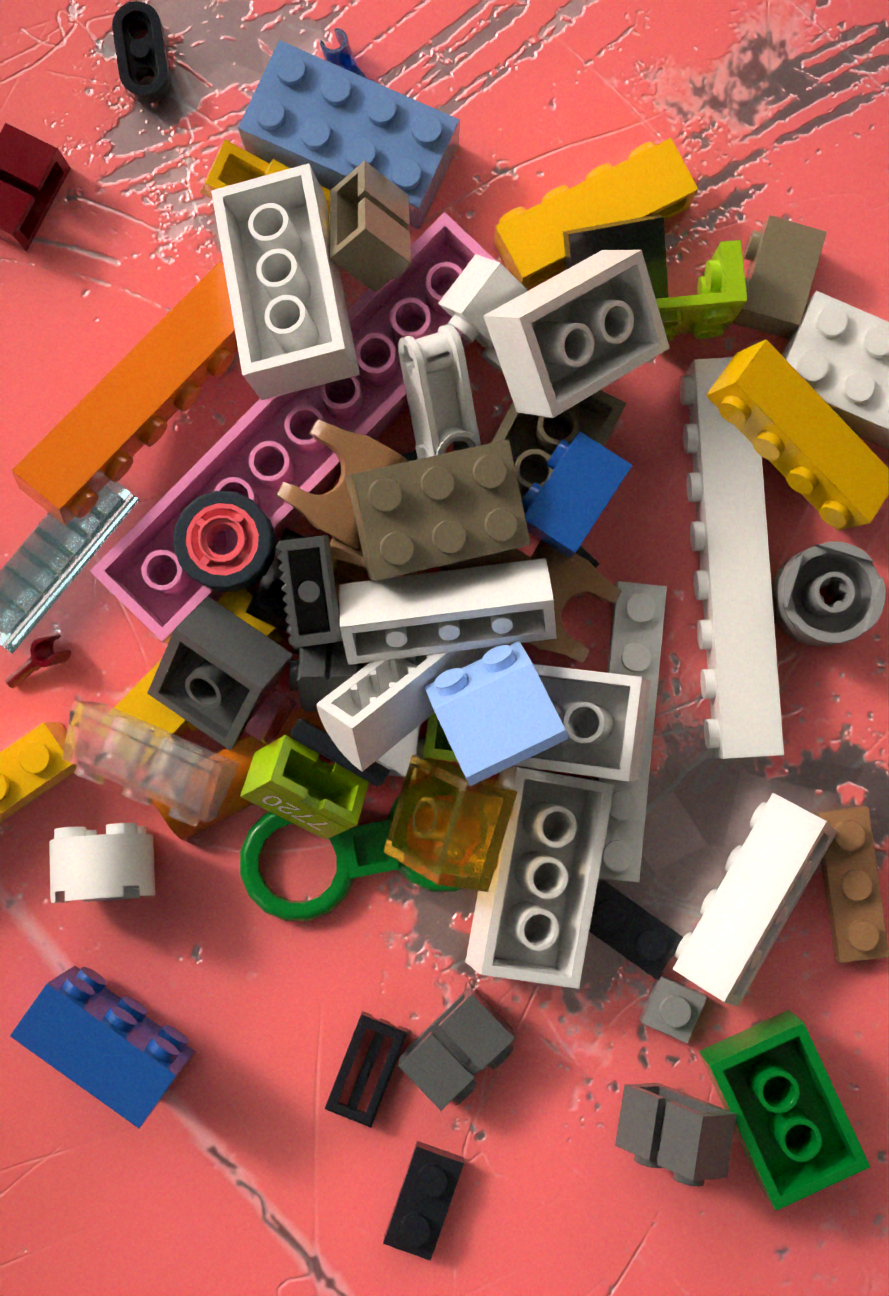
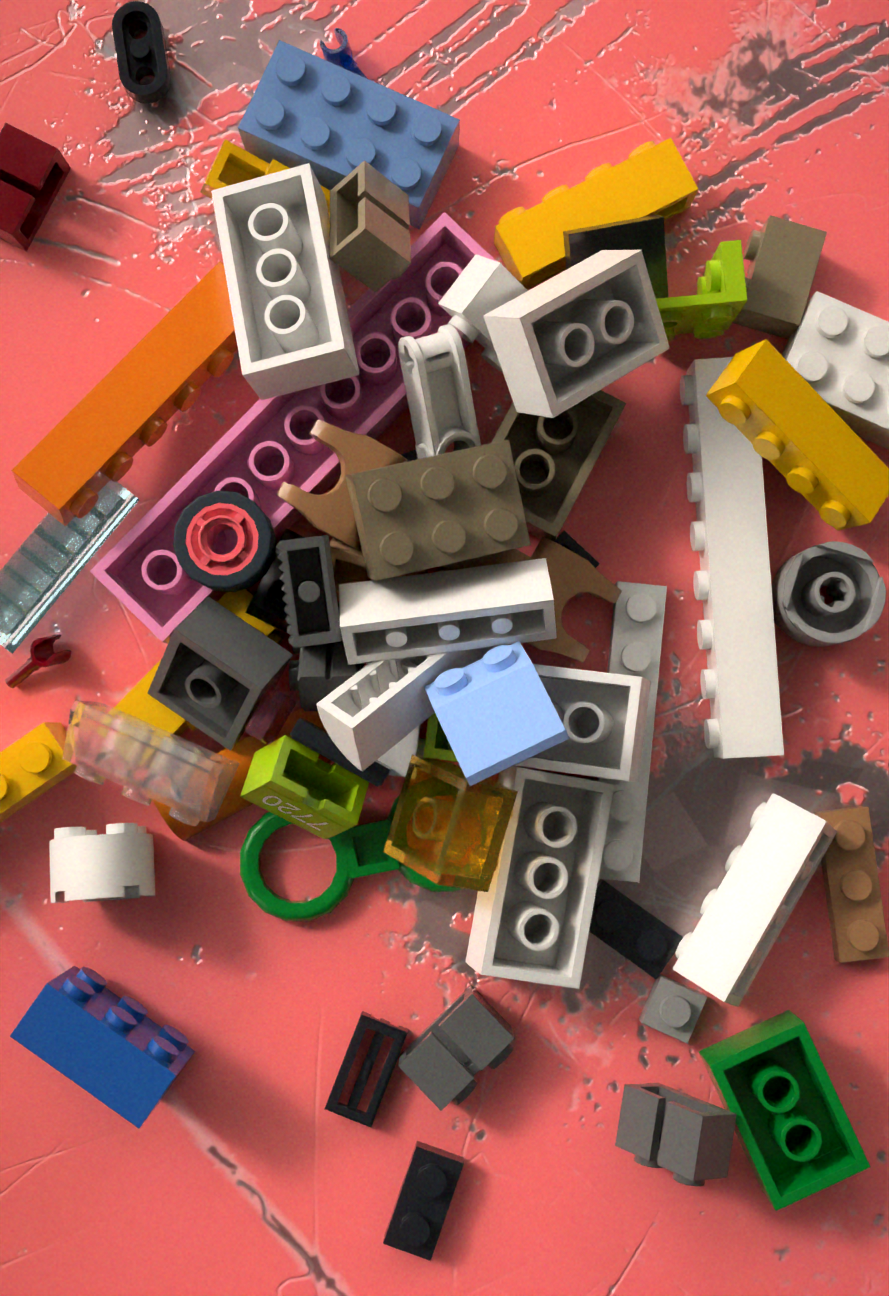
blue piece [522,431,633,559] -> none

